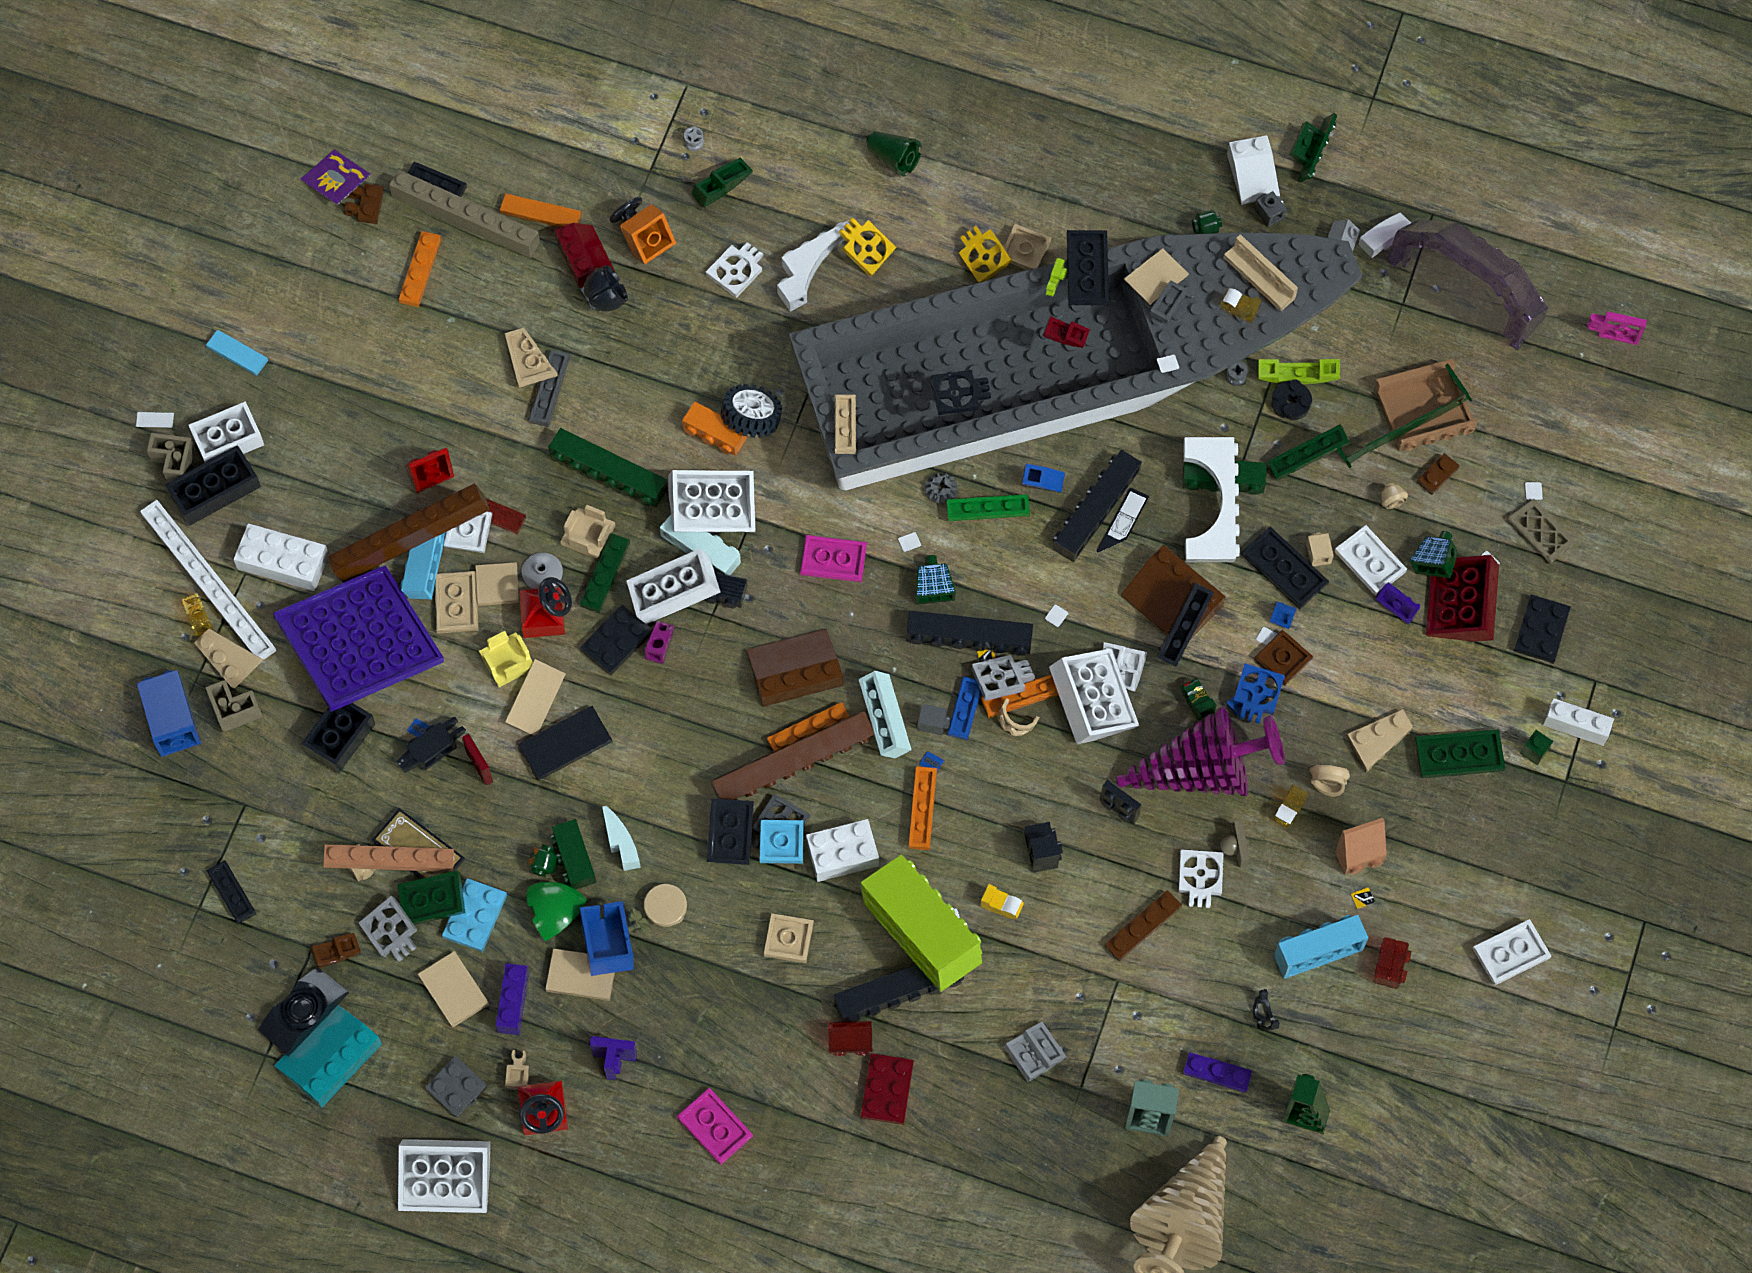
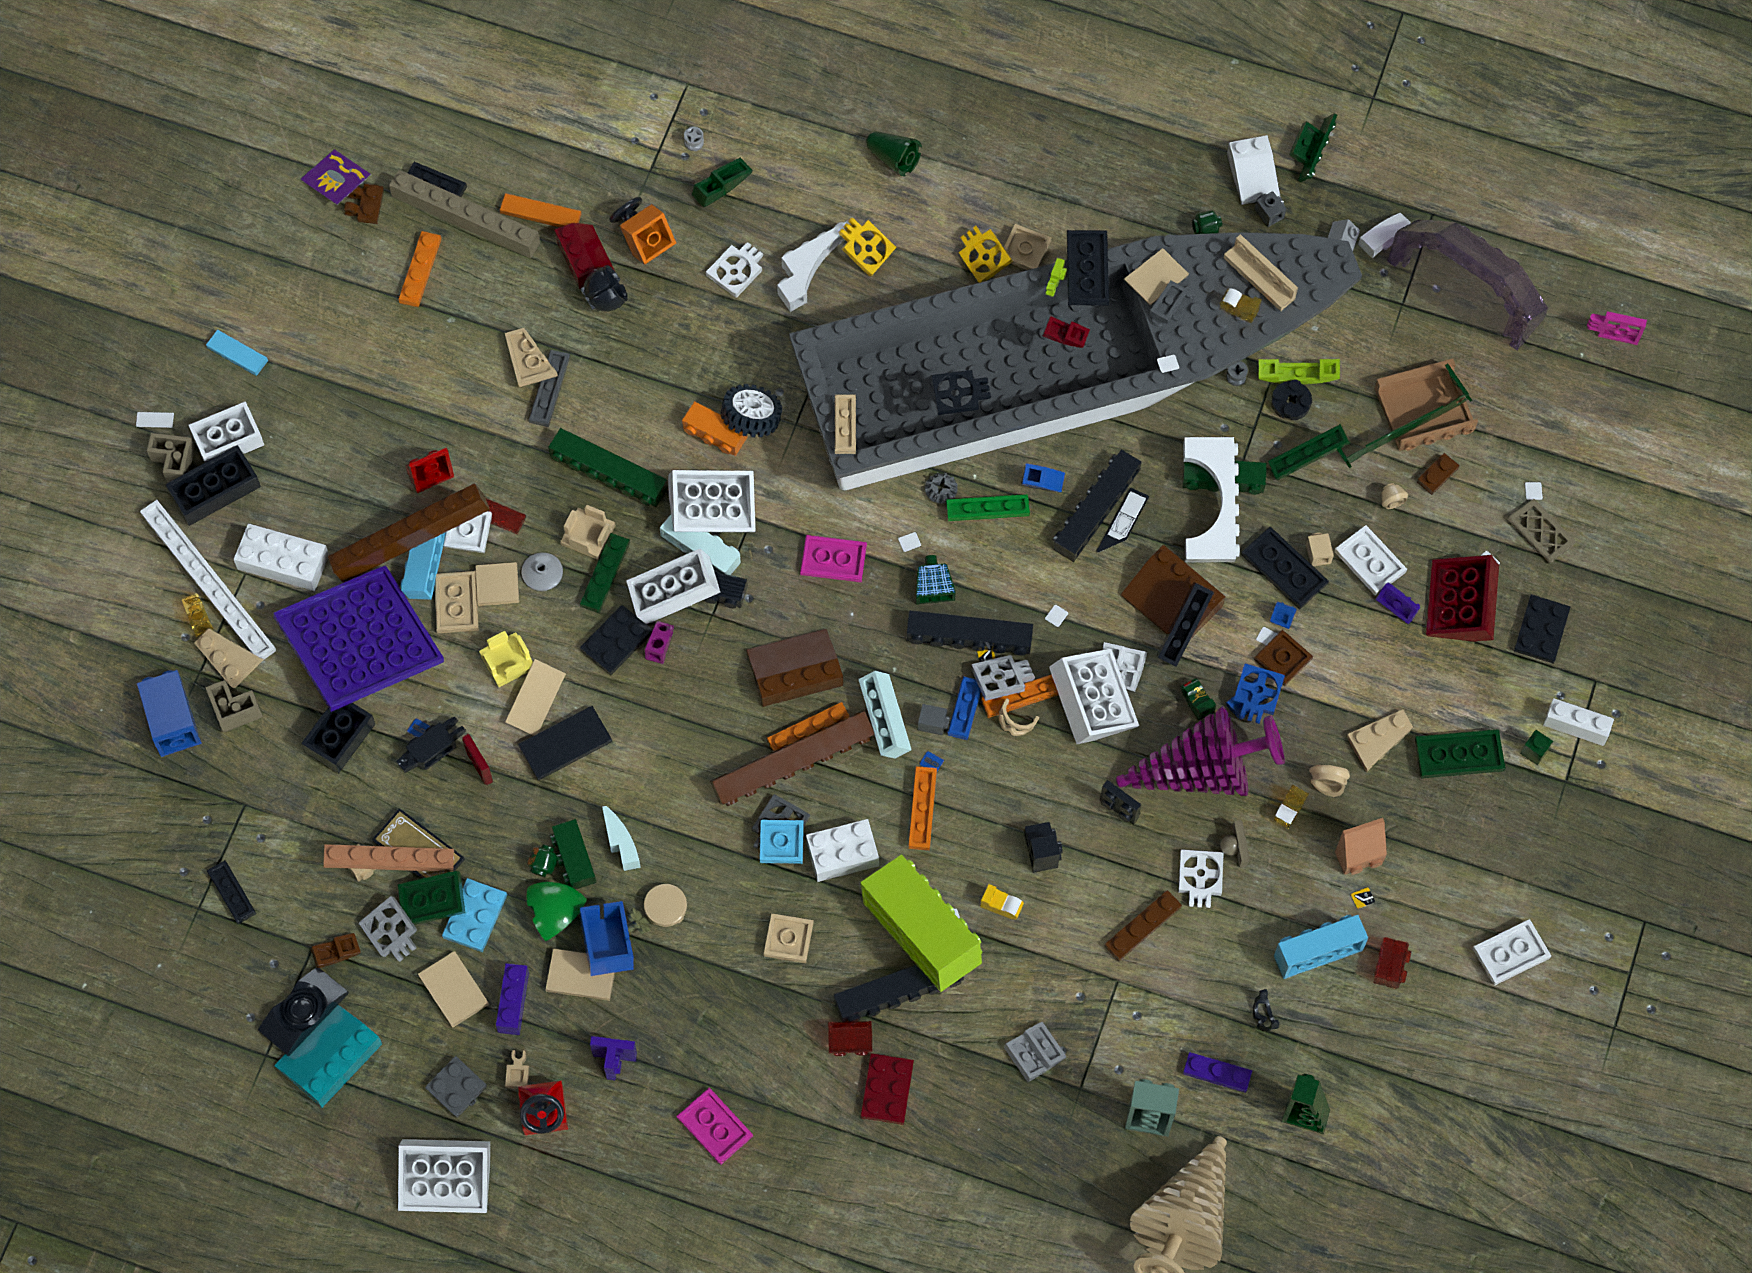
red piece [519,577,572,638] -> none
black plate [707,798,754,865] -> none
dark green torso [1409,531,1458,578] -> none

